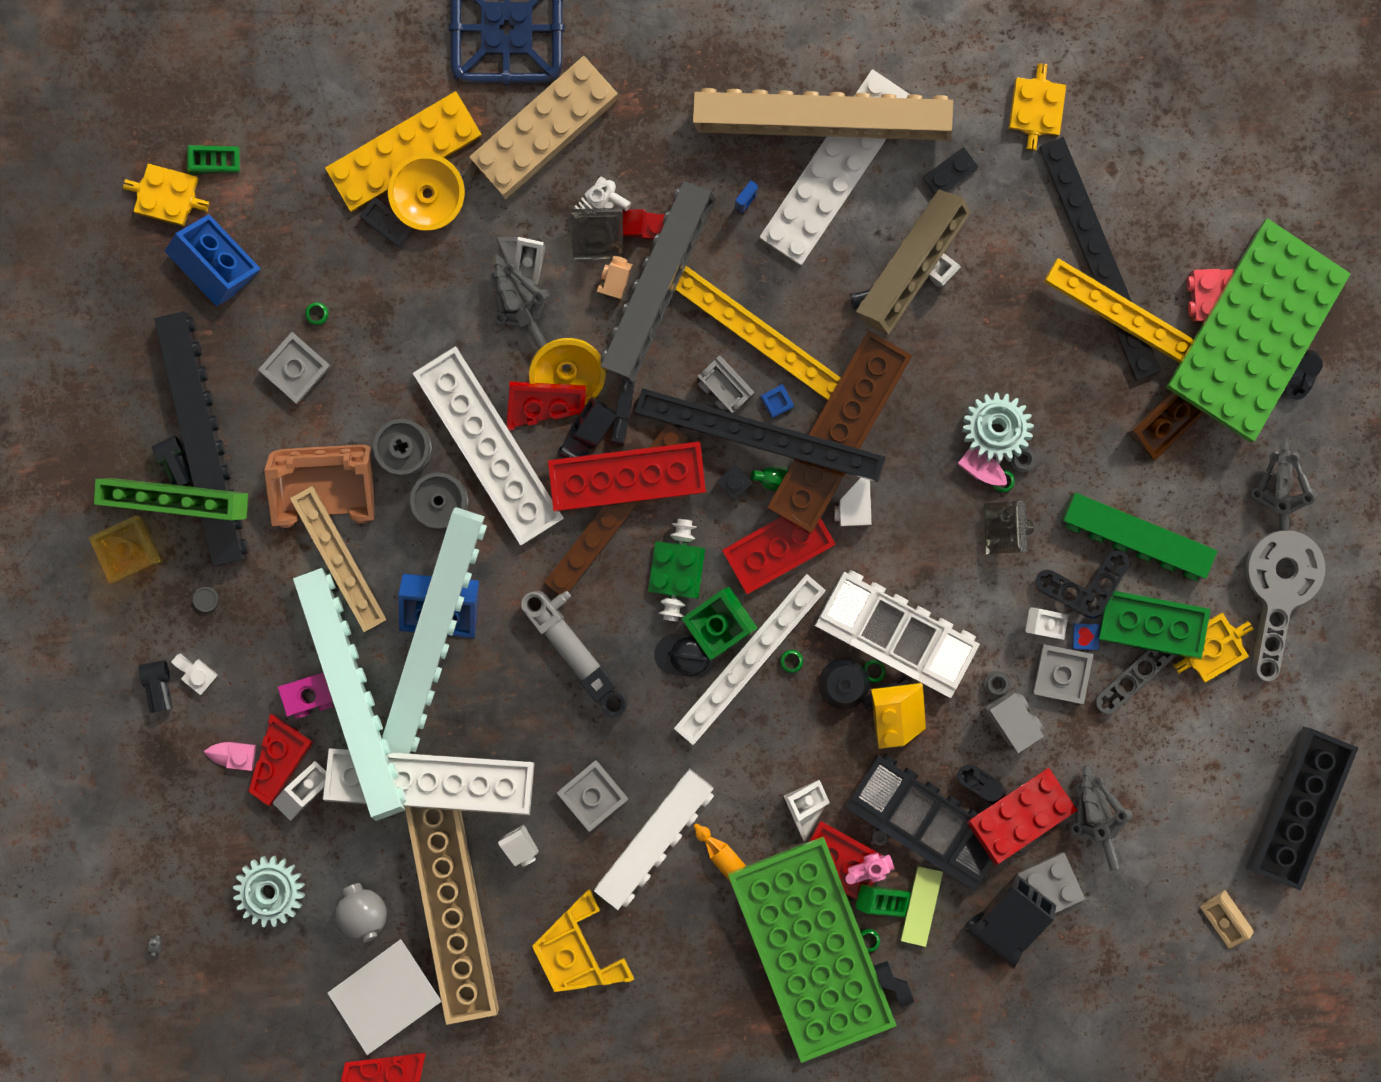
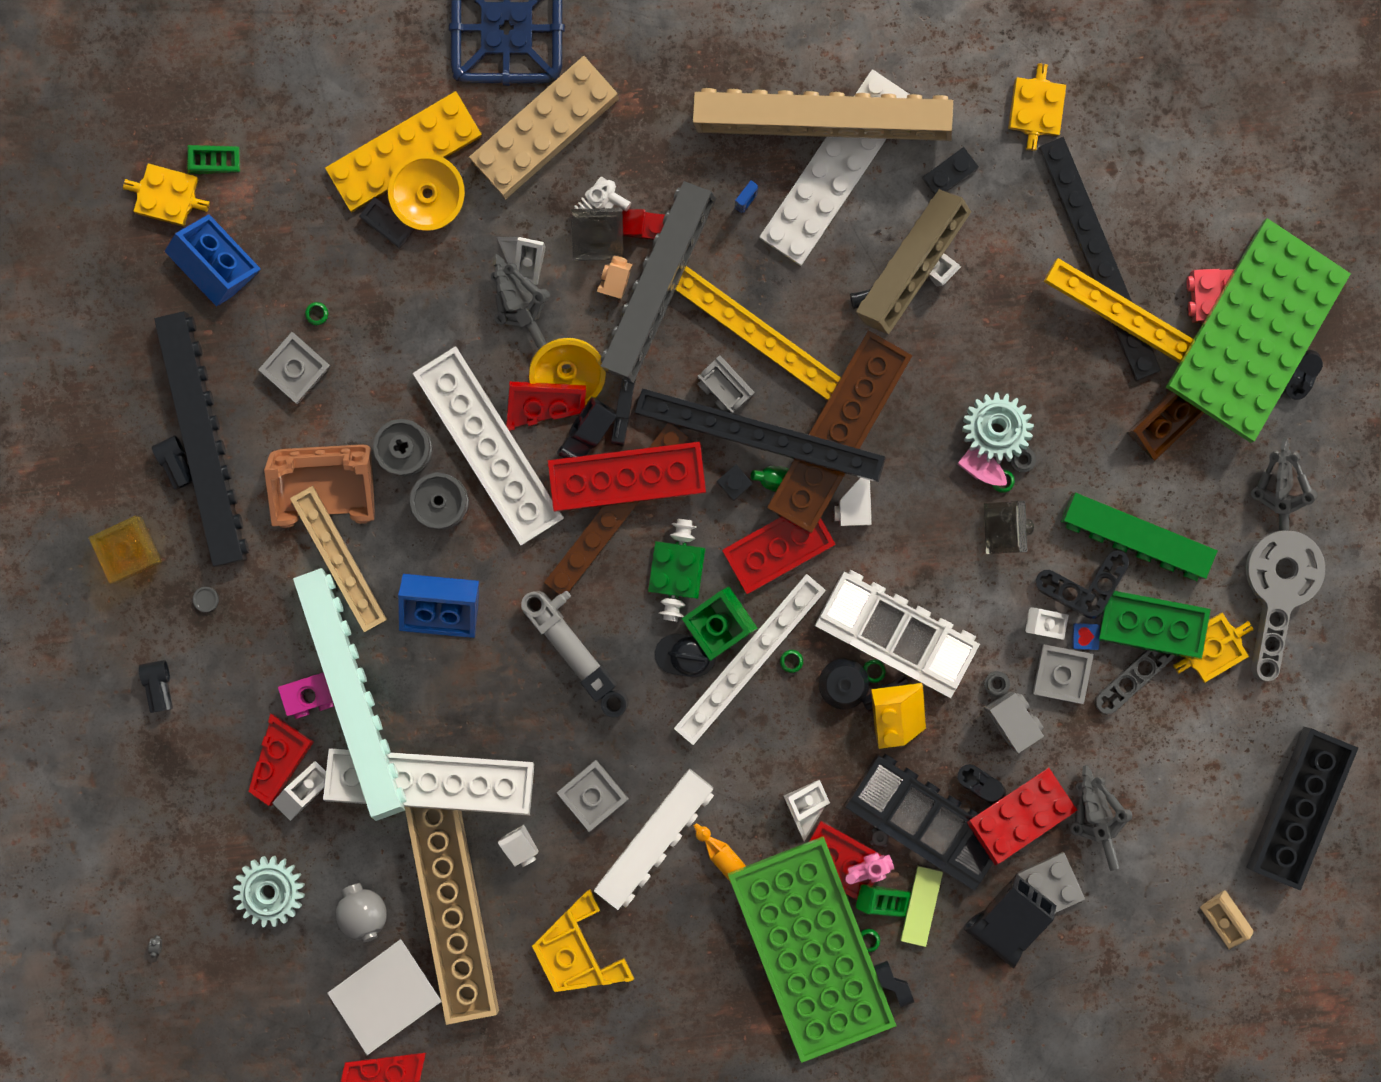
bright green brick [94,478,248,520] -> none
white plate [171,653,218,695] -> none
bright pink plate [204,742,256,771] -> none
light aqua brick [382,507,487,754] -> none
blue tile [760,384,795,419] -> none

